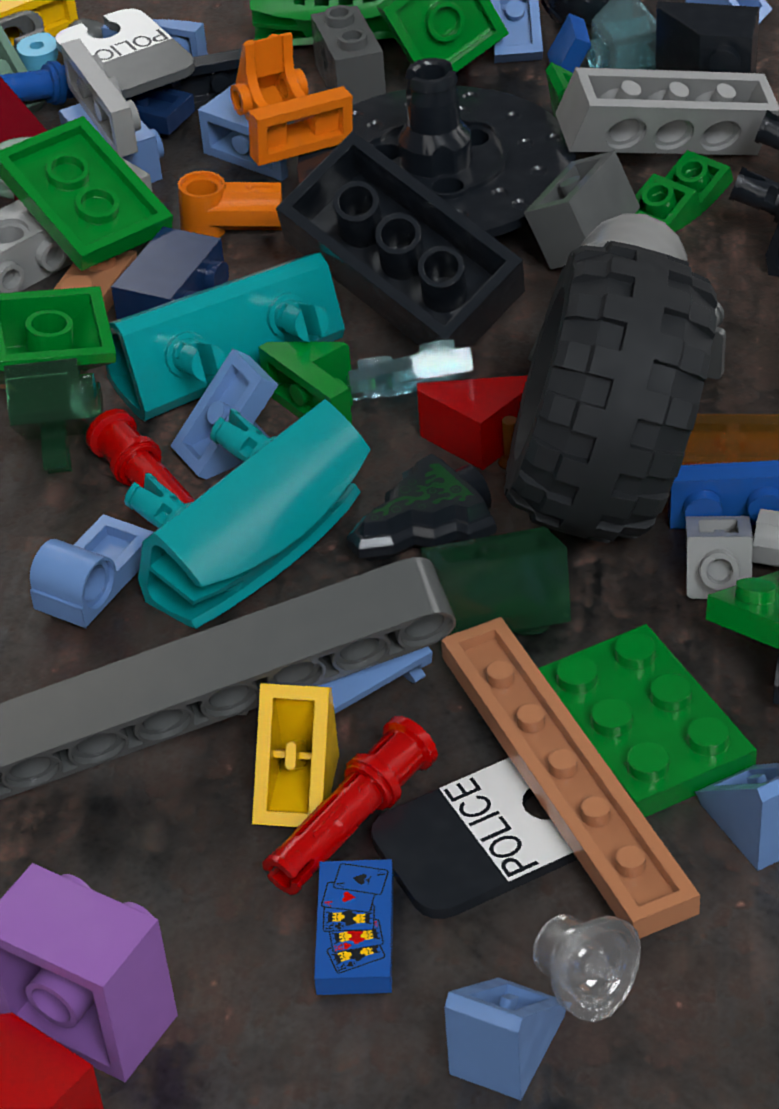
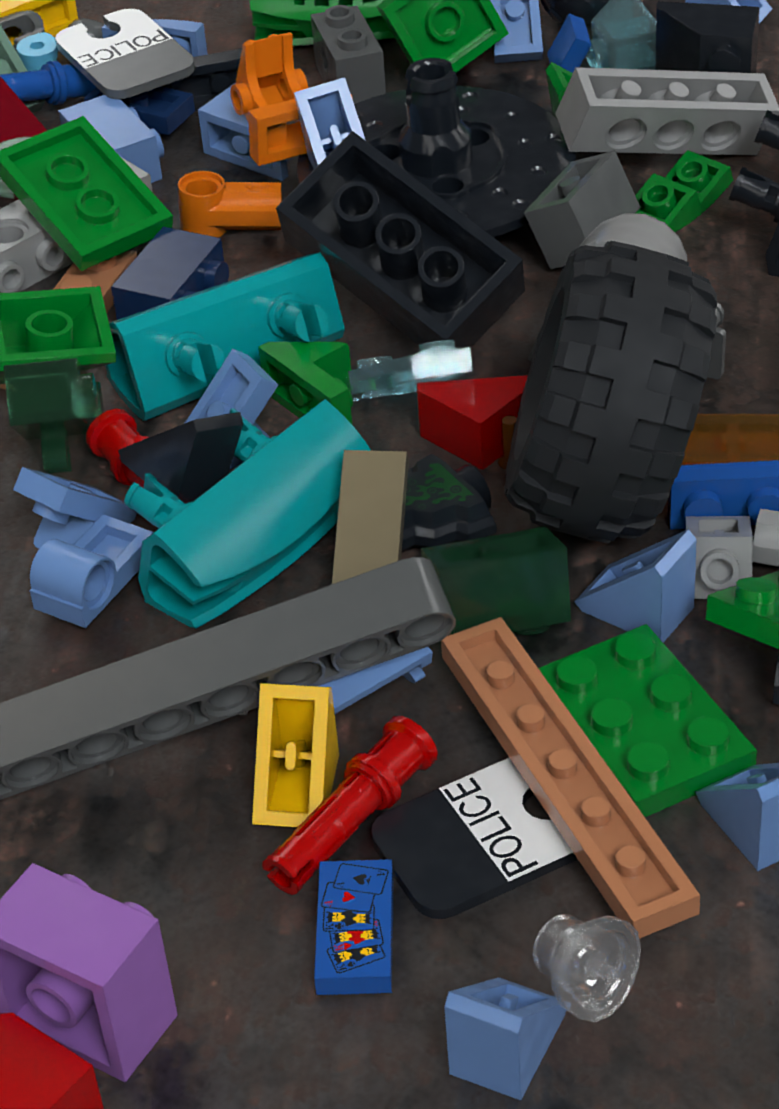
light grey plate [60,39,141,157] -> none
none -> medium blue slope [13,467,137,549]
none -> black slope [118,412,243,504]
none -> medium blue slope [294,77,366,169]
none -> dark tan tile [332,450,409,584]
none -> medium blue slope [574,529,697,643]

